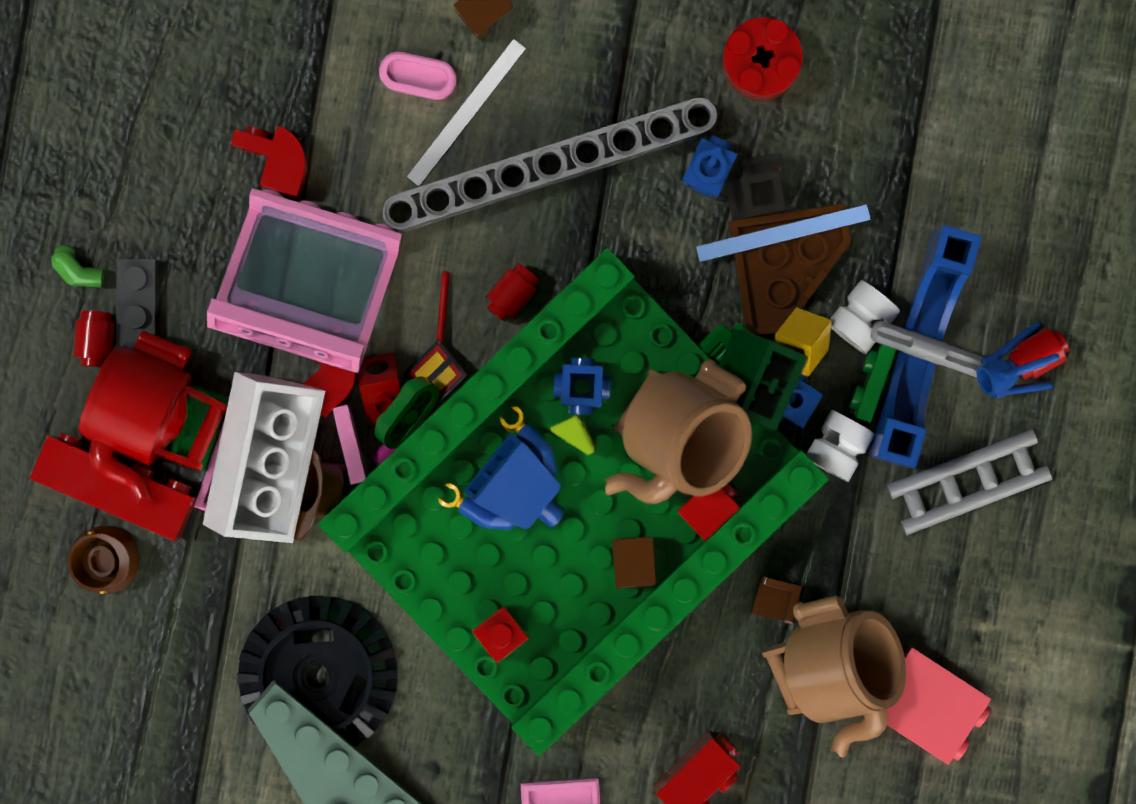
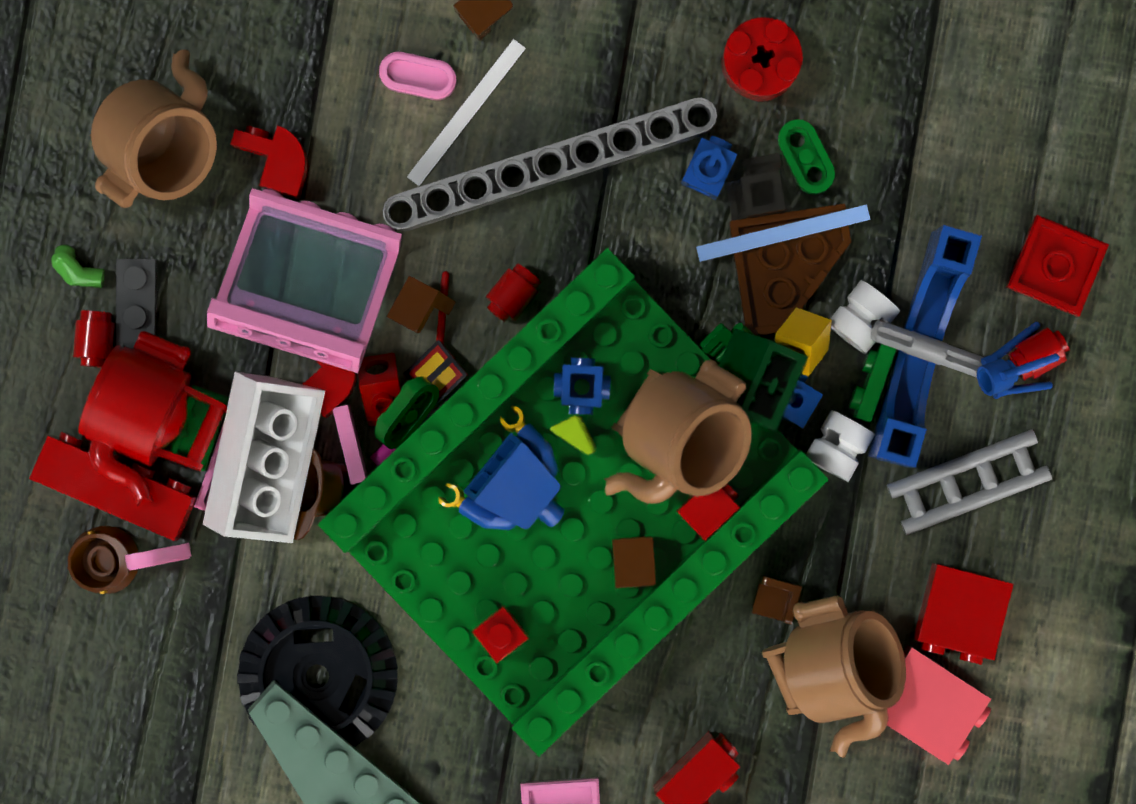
none -> medium nougat piece [90,49,217,208]
none -> bright pink tile [125,543,192,570]
none -> reddish brown panel [386,276,456,333]
none -> green plate [777,119,835,195]
none -> red brick [913,563,1014,665]
none -> red plate [1005,215,1109,317]

